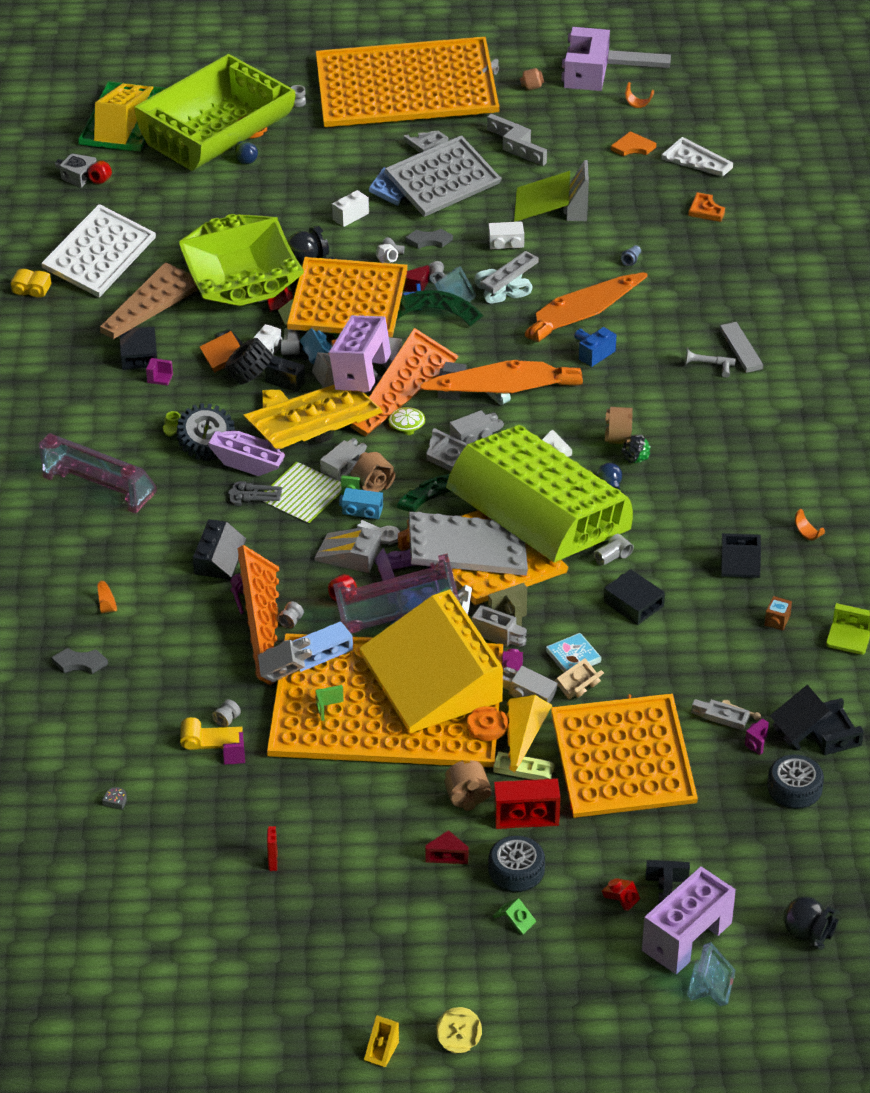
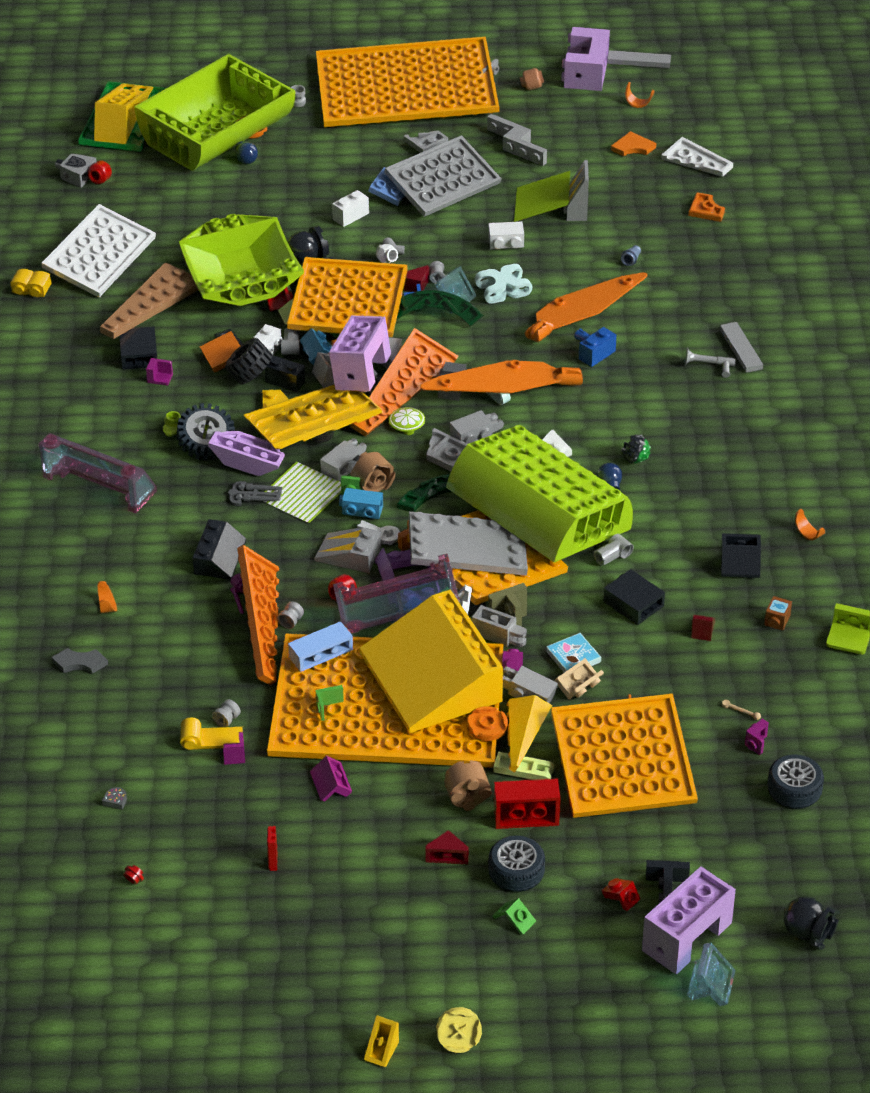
light grey hinge [258,638,312,682] -> none
dark grey tile [406,228,453,249] -> none
light grey tile [480,251,539,294] -> none
medium nougat brick [605,407,633,444] -> none
light grey hinge [691,699,750,730] -> none
black panel [770,684,837,750] -> none
black panel [811,698,864,756] -> none
none -> red plate [123,865,144,885]
none -> magenta panel [310,756,352,802]
none -> dark red slope [691,615,715,641]

